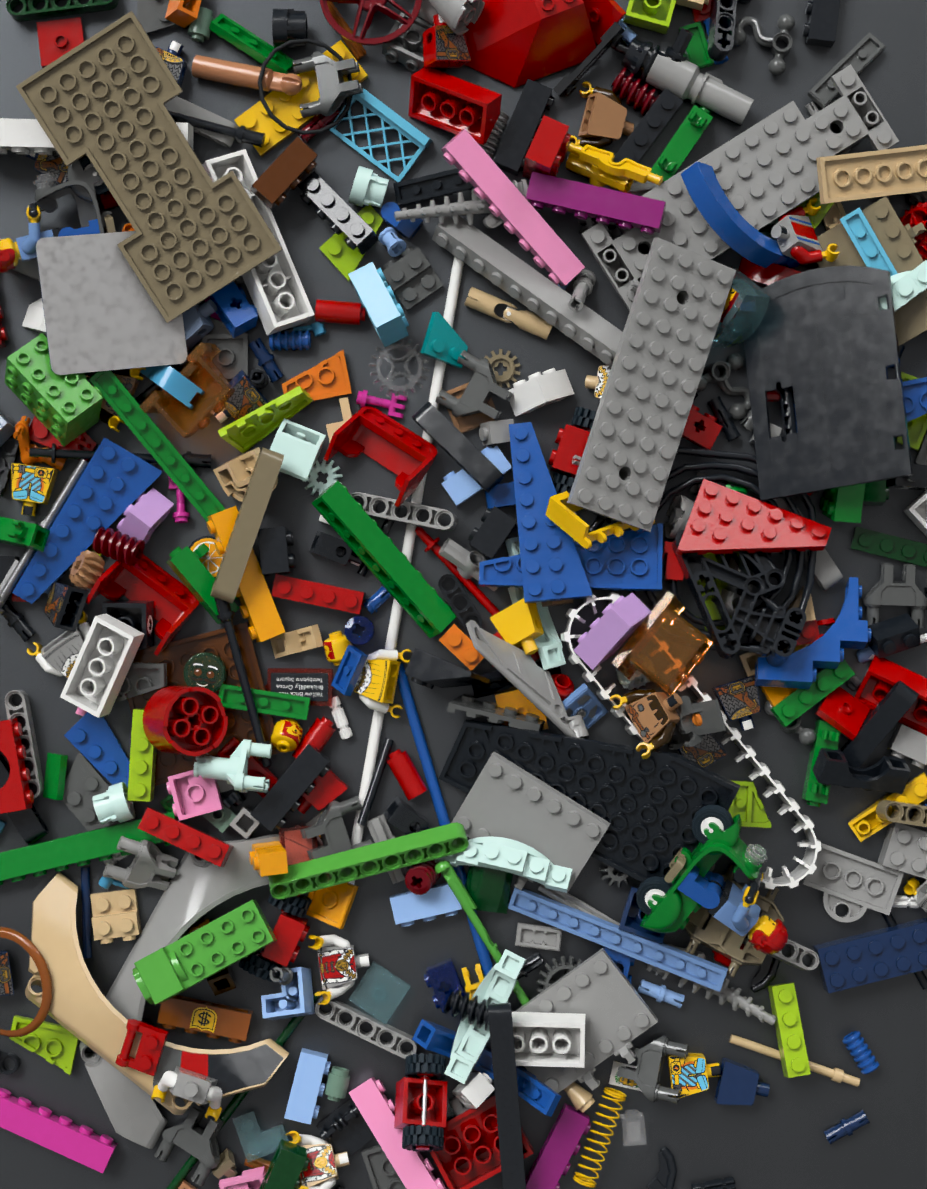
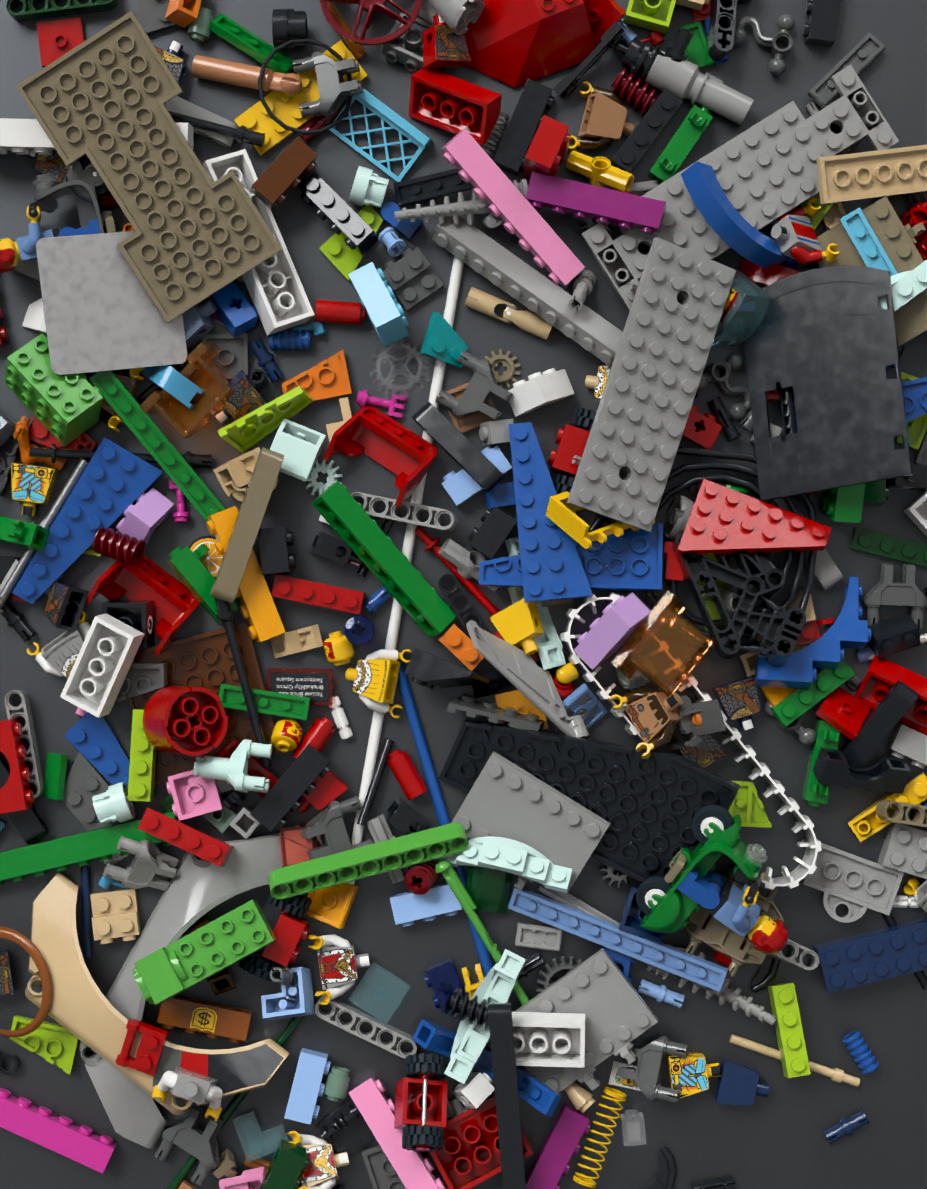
medium nougat gear [69,550,105,590] -> none
clear green head [184,652,227,692] -> none
light orange piece [249,841,288,877] -> none
blue plate [331,645,368,696] -> none
yellow piece [568,142,663,186] -> none
none -> yellow piece [556,662,579,684]
none -> red hand [638,31,664,47]

